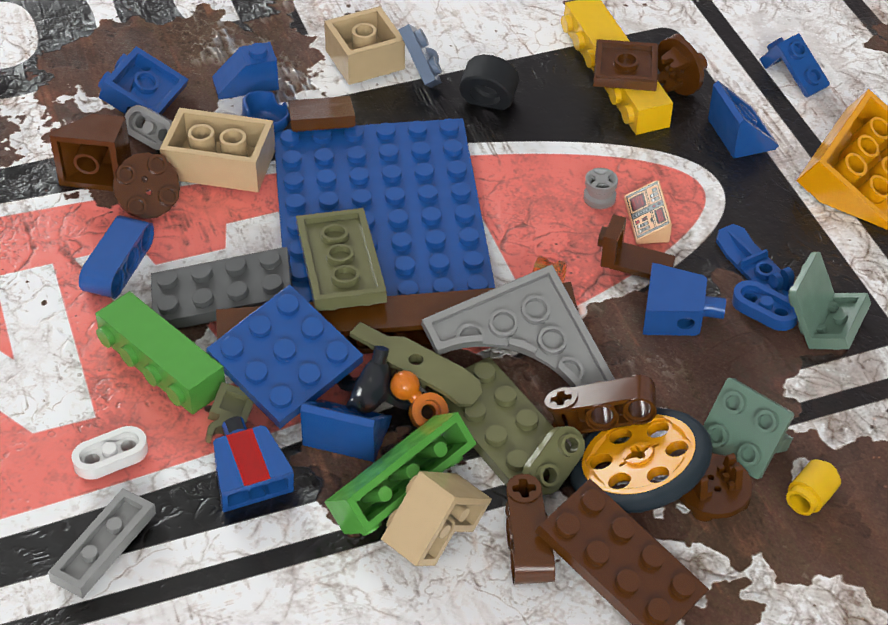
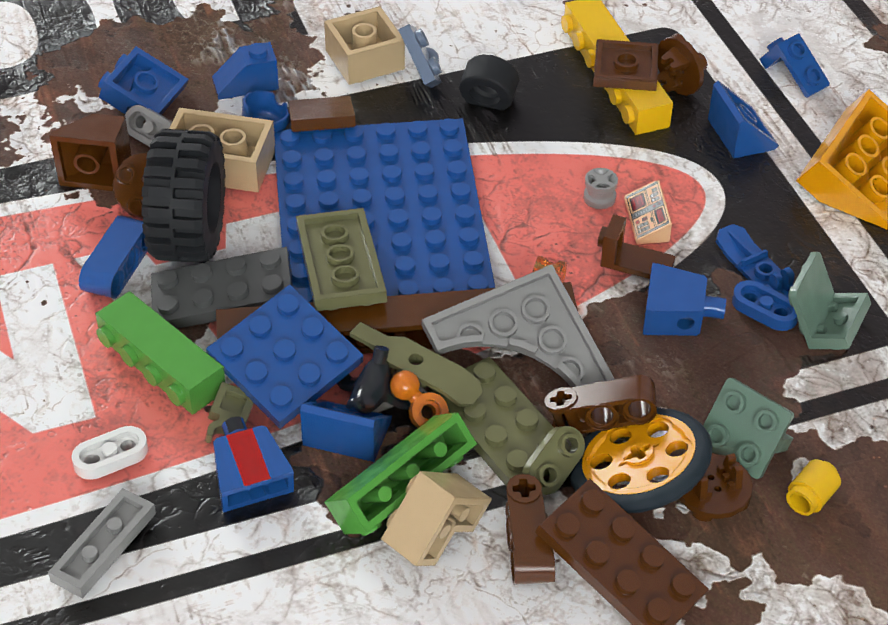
none -> black tyre [142,129,226,263]

